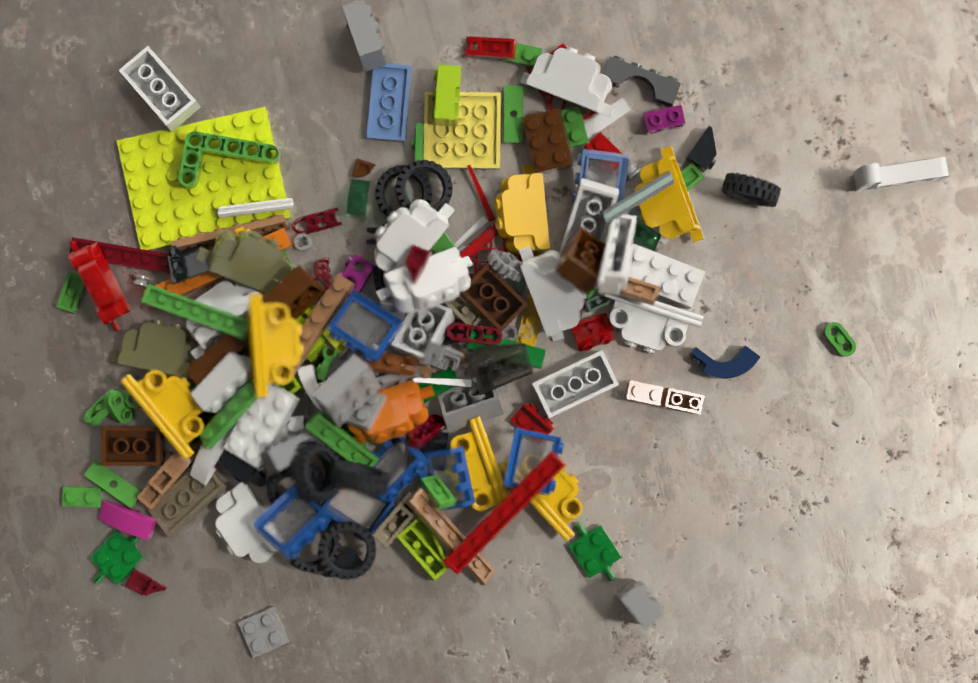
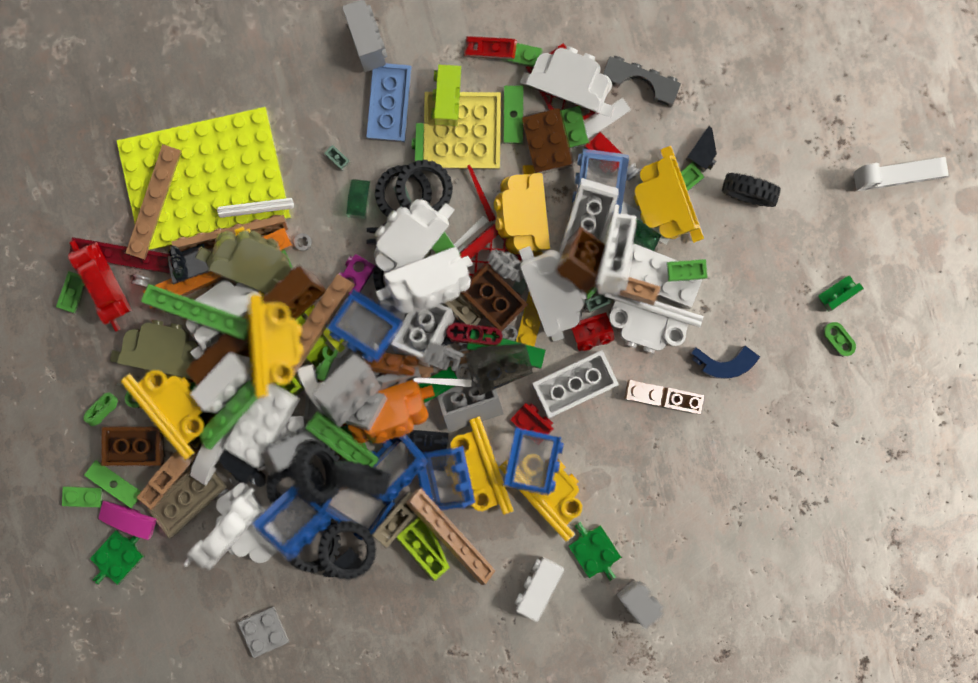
bright green plate [104,389,133,424] -> none
white brick [119,46,201,132] -> none
dark red slope [125,568,167,596] -> none
bright green beam [179,131,281,189] -> none
dark red piece [291,207,342,234] -> none
dark red piece [313,257,332,290] -> none
reddish brown tile [352,158,376,178] -> none
dark red slope [405,245,432,283] -> none
dark red beam [406,414,446,449] -> none
bright green plate [419,475,456,510] -> none
red tile [443,450,566,575] -> none
clear pin [519,324,534,339] -> none
sticker [603,171,674,224] -> none
magenta brick [642,105,686,136] -> none
none -> medium nougat plate [126,144,182,260]
none -> white brick [183,488,262,571]
none -> sand green piece [324,145,351,171]
none -> white brick [515,556,565,622]
none -> bright green plate [667,259,707,282]
none -> green bracket [818,275,864,312]

